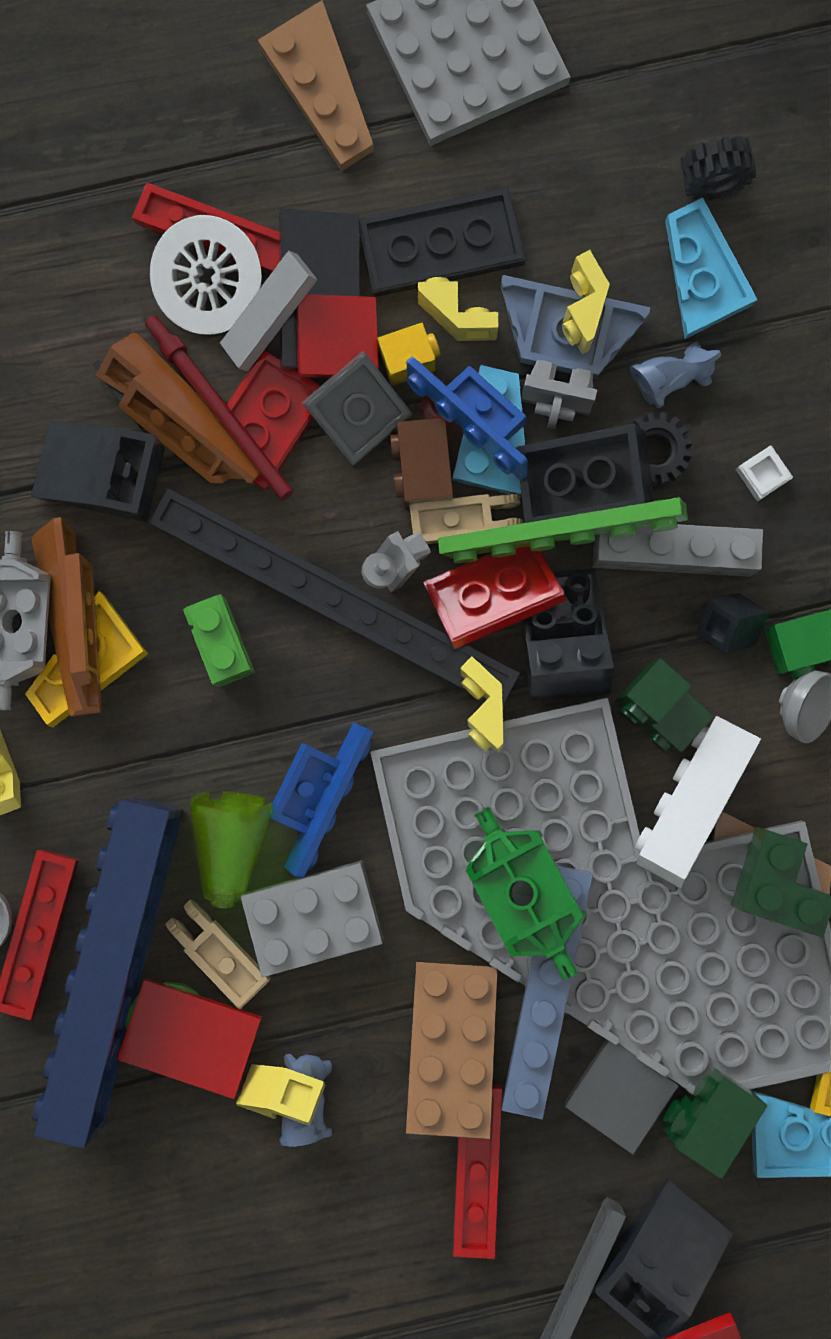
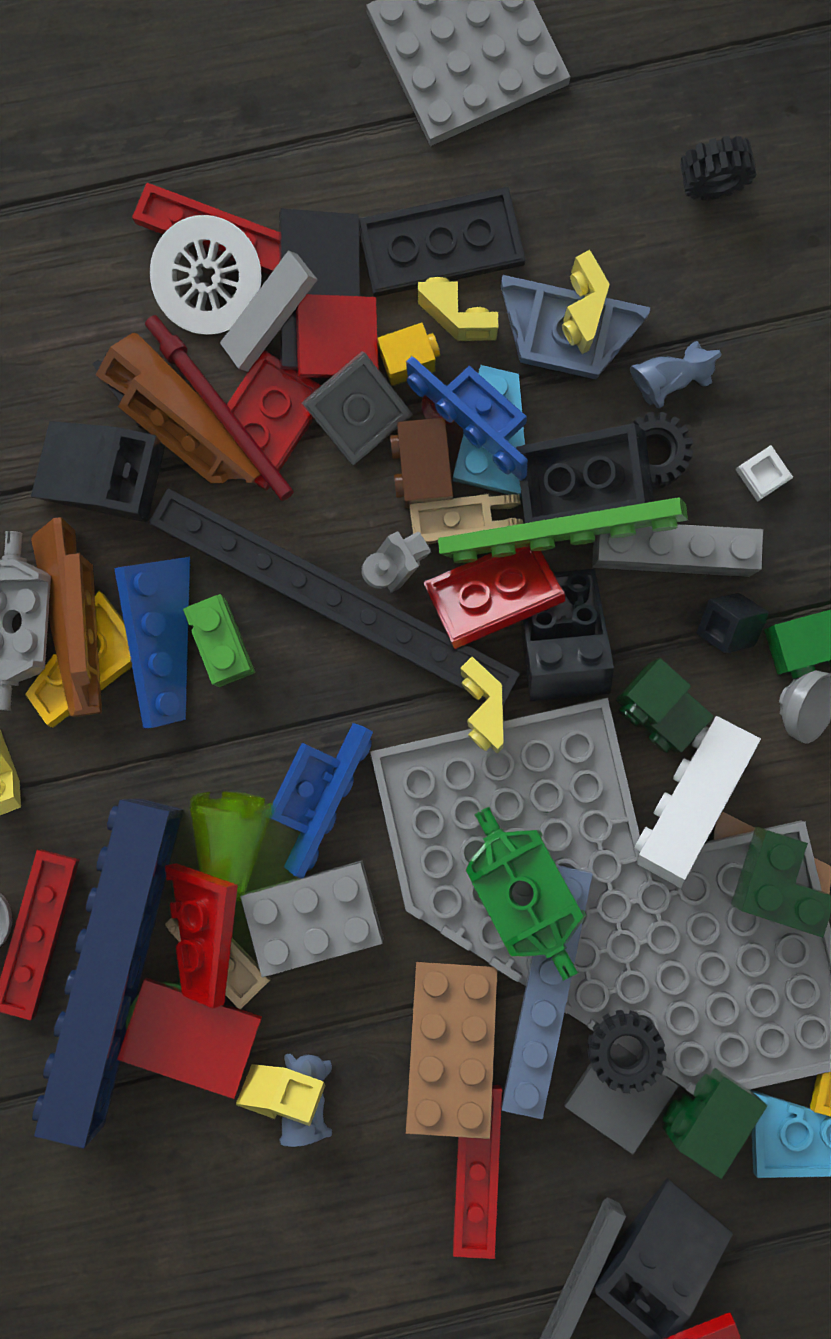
medium nougat wing [258,0,374,171] -> none
light grey hips [521,360,597,430] -> none
medium azure wing [665,198,758,339] -> none
none -> blue wing [114,557,190,728]
none -> red wing [165,863,238,1009]
none -> black tyre [587,1010,667,1094]

